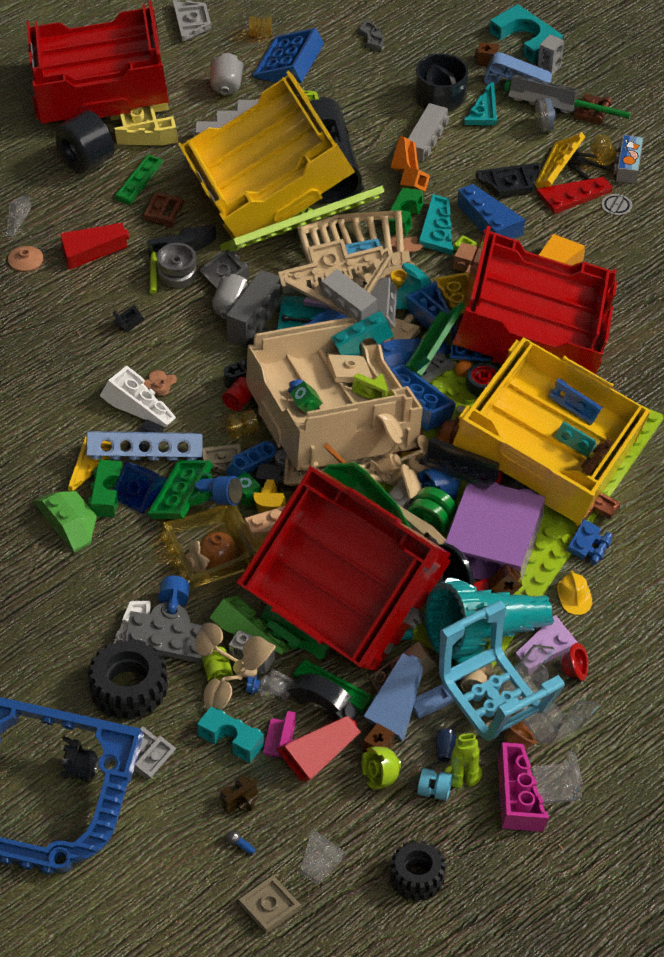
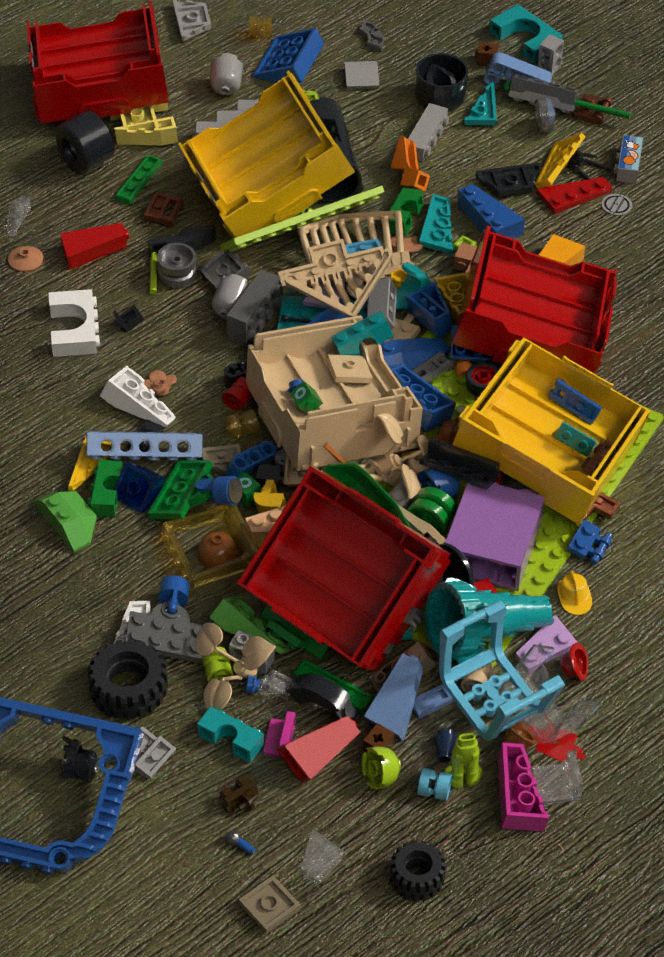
tan plate [185,541,209,579] -> none
light grey brick [321,269,377,321] -> none
lime slope [352,373,388,400] -> none
green fence [405,302,465,377] -> none
reddish brown brick [489,564,523,595] -> none
clear yellow wheel [590,134,617,166] -> none
none -> white arch [49,289,100,357]
none -> light grey slope [344,61,379,90]
none -> red piece [529,723,586,762]

